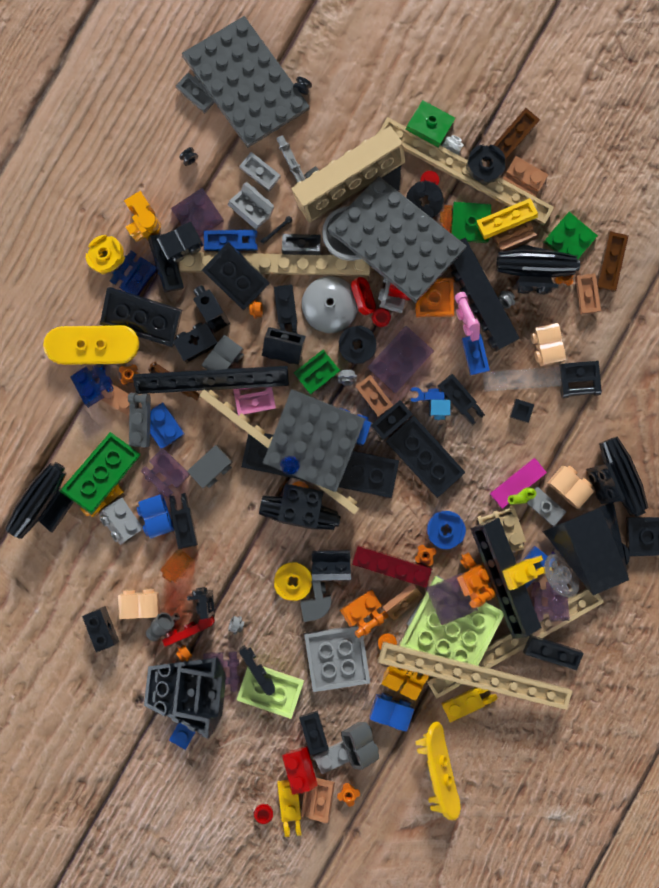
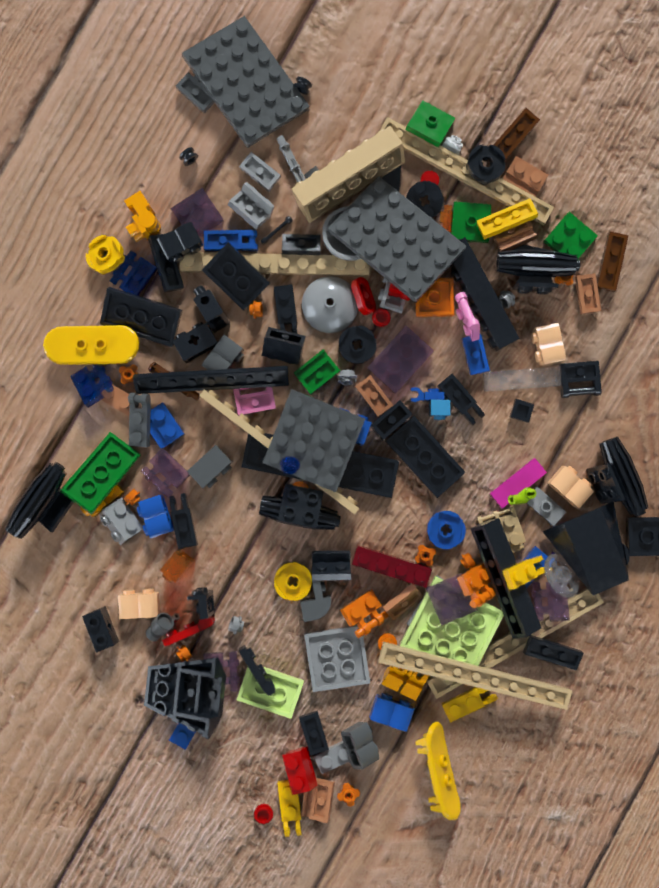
none -> orange plate [123,489,140,506]

